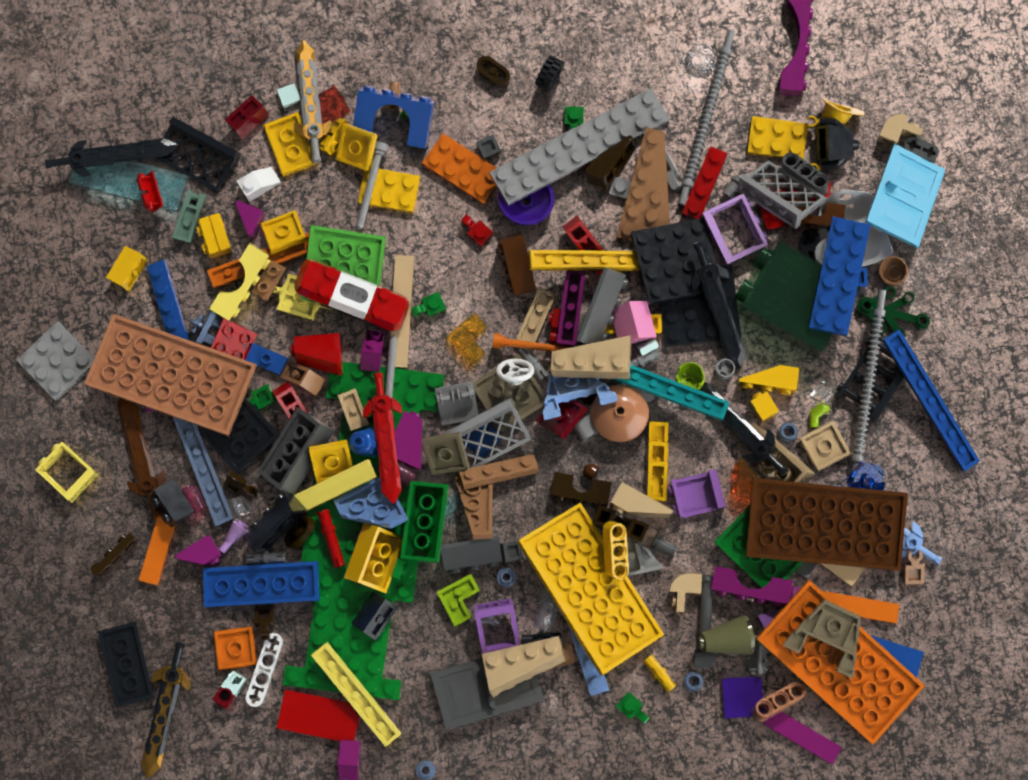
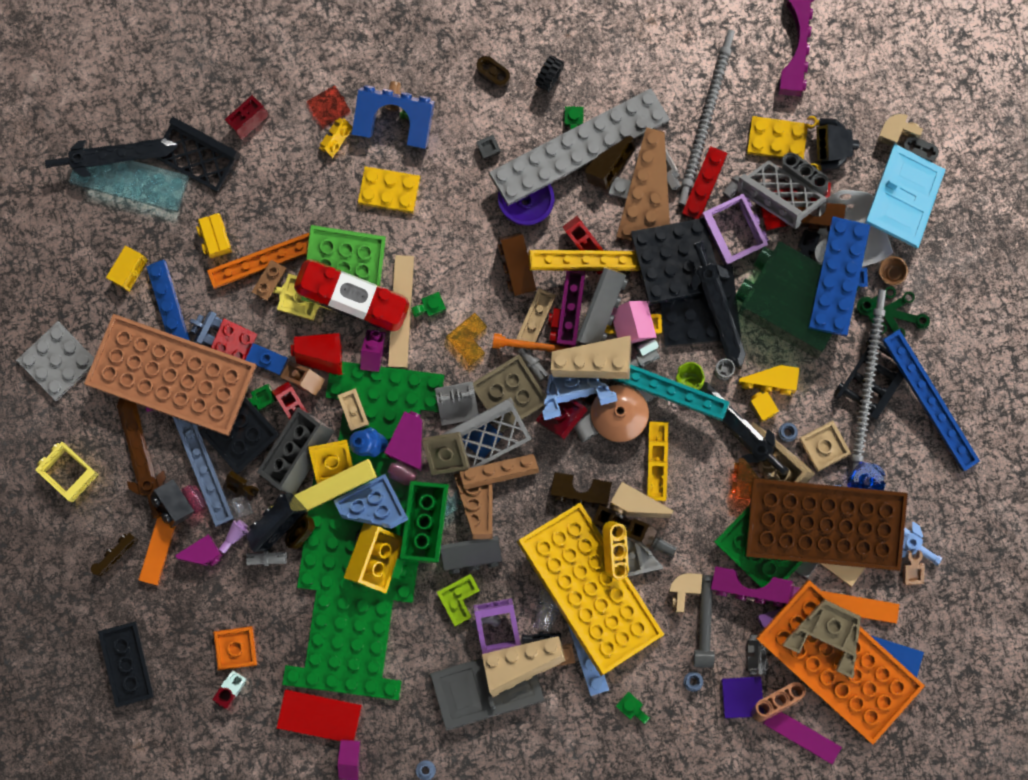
red hinge [136,171,163,213] -> none
sword [141,642,191,778] -> none
sand green plate [172,190,207,244] -> none
blue plate [203,561,320,608] -> none
light yellow arch [210,243,270,321] -> none
magenta slope [235,200,265,240] -> none
white slope [237,167,281,202] -> none
white beam [246,633,284,707] -> none
dark brown plate [254,605,276,641] -> none
yellow tile [260,210,307,254] -> none
yellow tile [263,112,318,177] -> none
light aqua tile [277,83,301,108] -> none
sword [294,40,332,163] -> none
light yellow plate [311,642,401,747] -> none
red pin [317,509,346,569] -> none
yellow tile [336,123,377,171] -> none
black panel [351,592,397,640] -> none
light grey piece [356,141,388,230] -> none
red sword [363,373,402,504] -> none
light grey piece [385,335,397,422] -> none
orange plate [422,133,496,205] -> none
red plate [461,214,494,247] -> none
white piece [496,359,534,385] -> none
sand blue plate [497,568,516,587] -> none
dark grey plate [500,540,523,563] -> none
reddish brown hinge [583,464,600,480] -> none
yellow pin [643,654,676,693] -> none
medium lavender panel [668,469,726,519] -> none
clear helmet [679,43,715,79] -> none
olive cone [698,615,755,655] -> none
lime arm [809,402,830,429] -> none
clear plate [810,381,837,406] -> none
yellow piece [821,99,865,124] -> none

